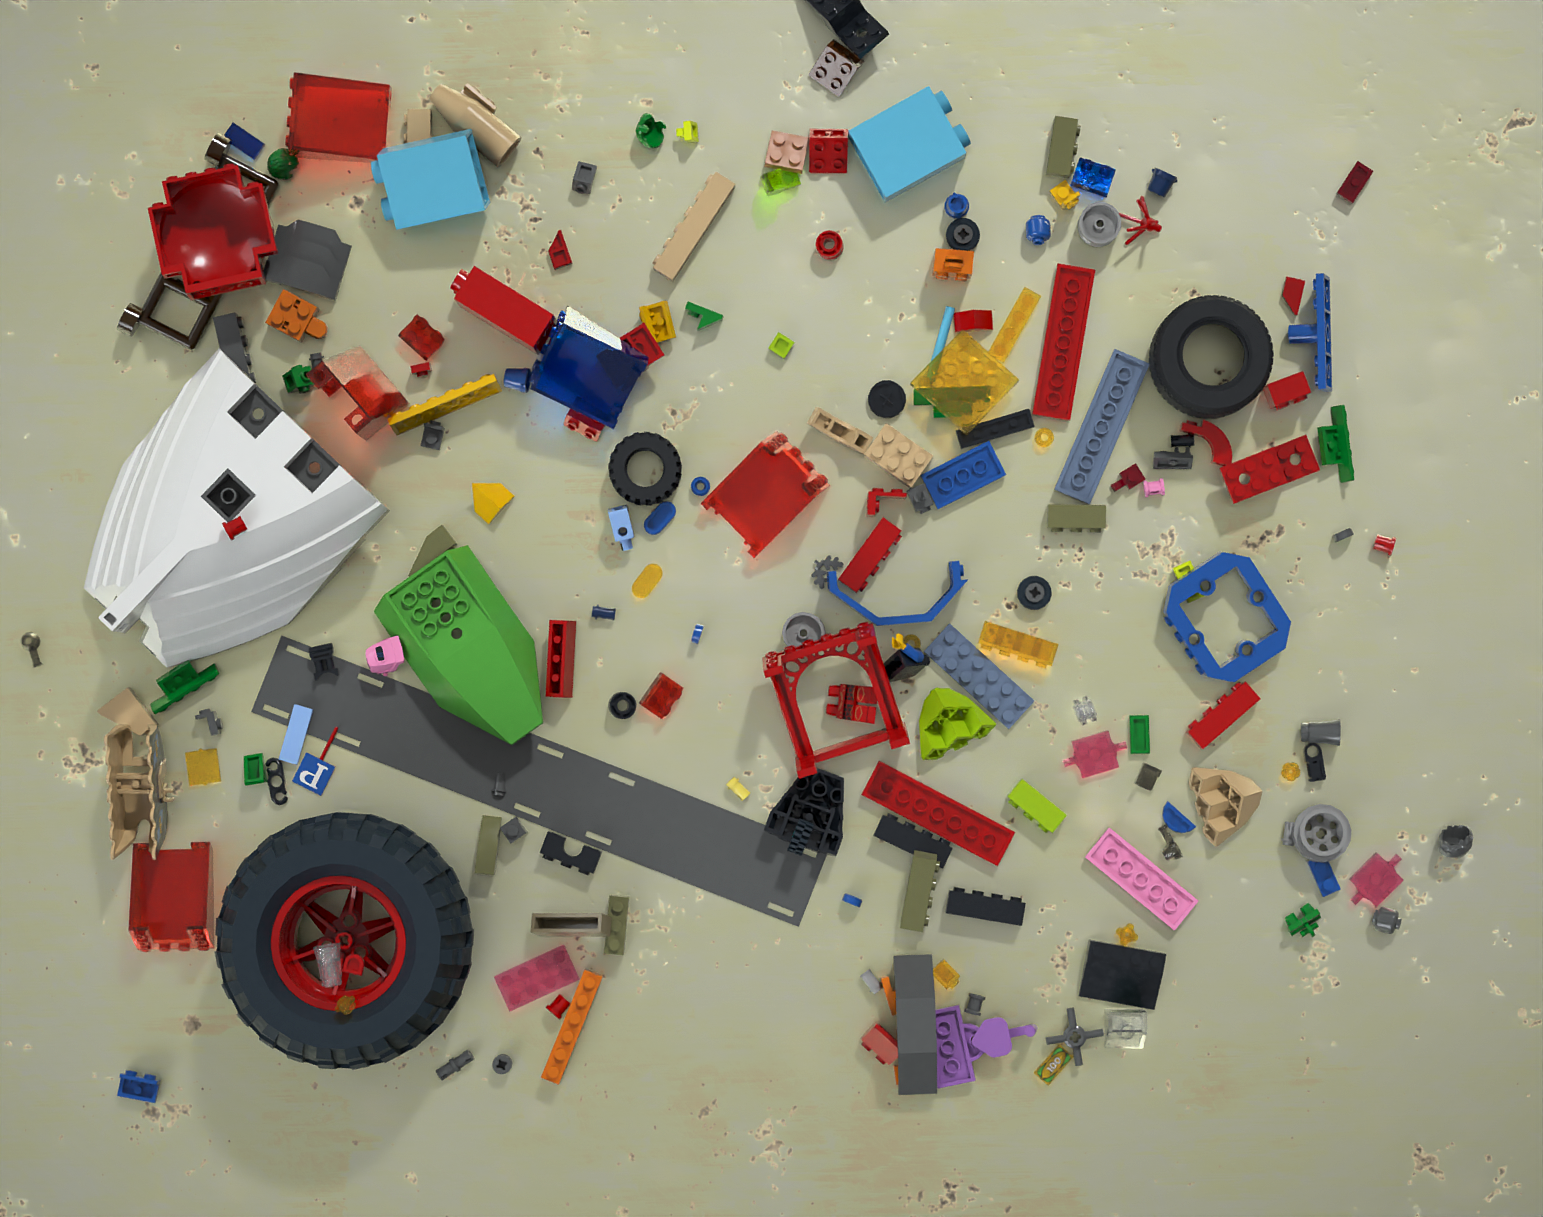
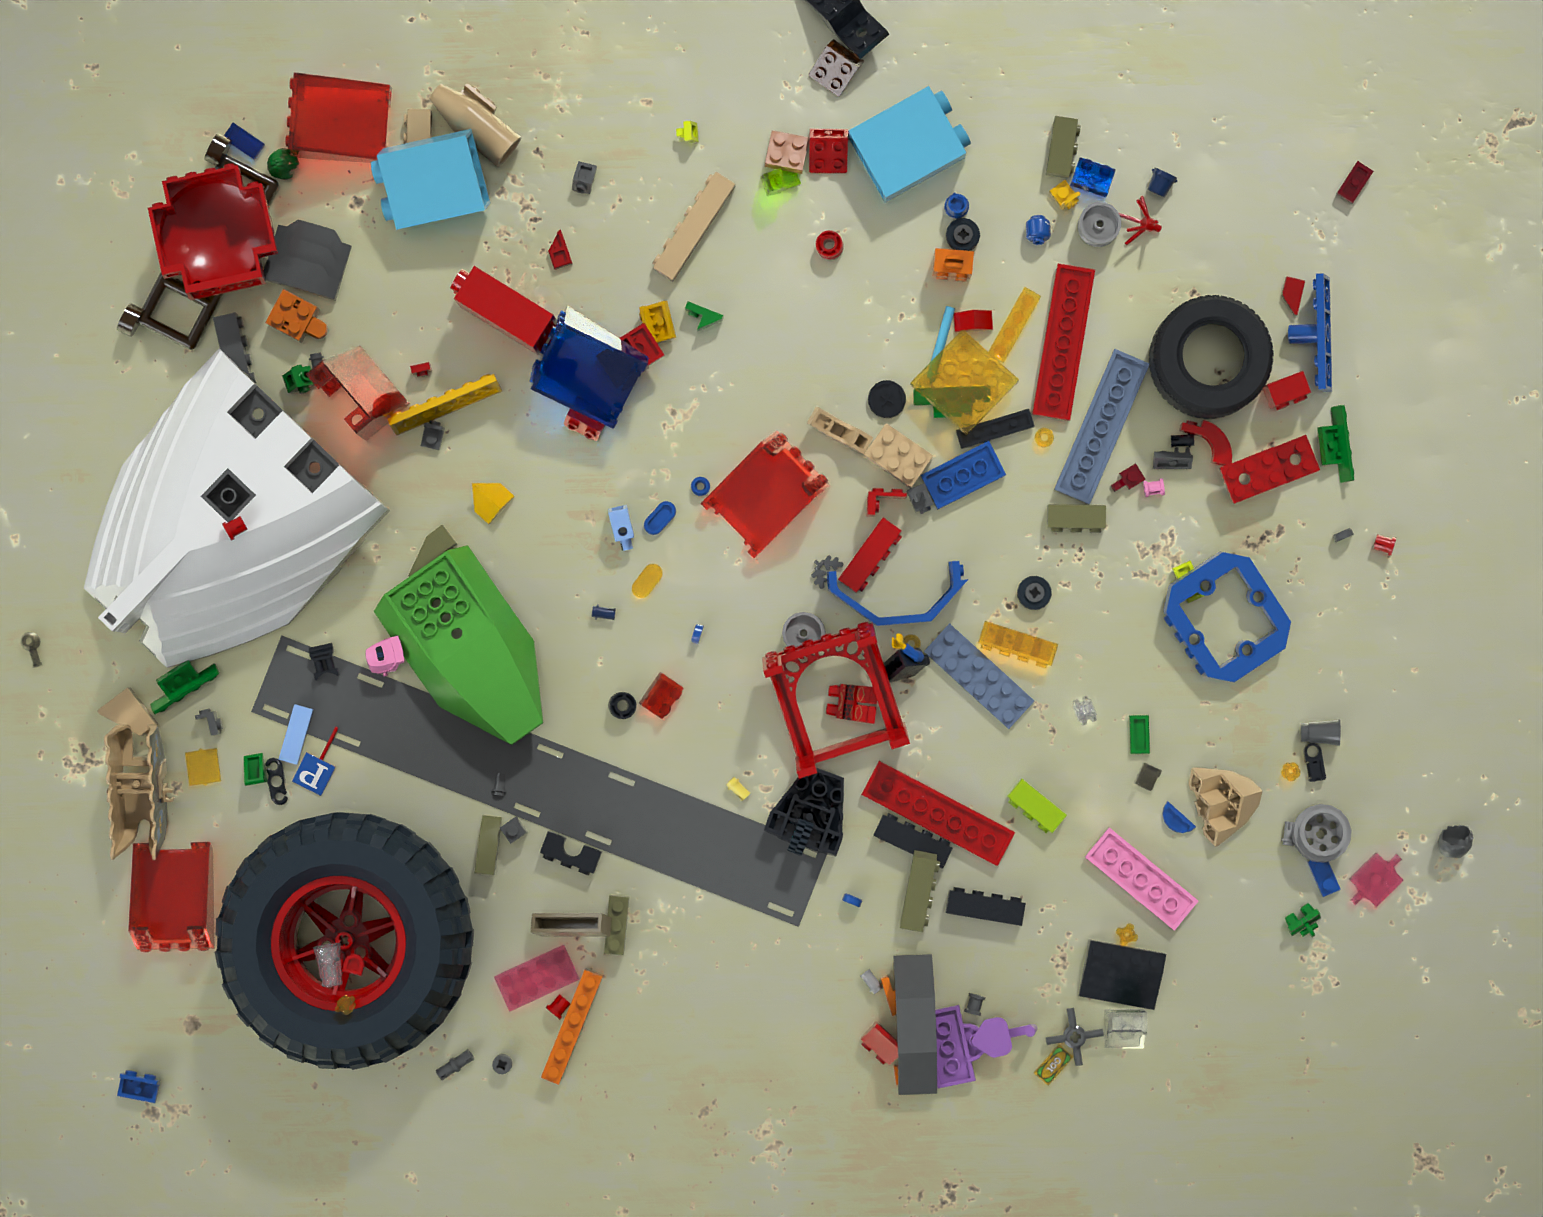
clear red bracket [398,314,445,361] -> none
blue piece [504,368,531,393] -> none
red brick [545,620,576,698] -> none
black tyre [608,431,682,506] -> none
green hair [635,113,666,149] -> none
lime plate [768,332,795,359] -> none
lime brick [919,688,996,760] -> none
clear yellow brick [933,959,960,990] -> none
clear pink plate [1063,730,1127,778] -> none
clear smoke bar [1158,825,1183,861] -> none
red brick [1186,681,1261,749] -> none
dark grey head [1372,907,1402,934] -> none

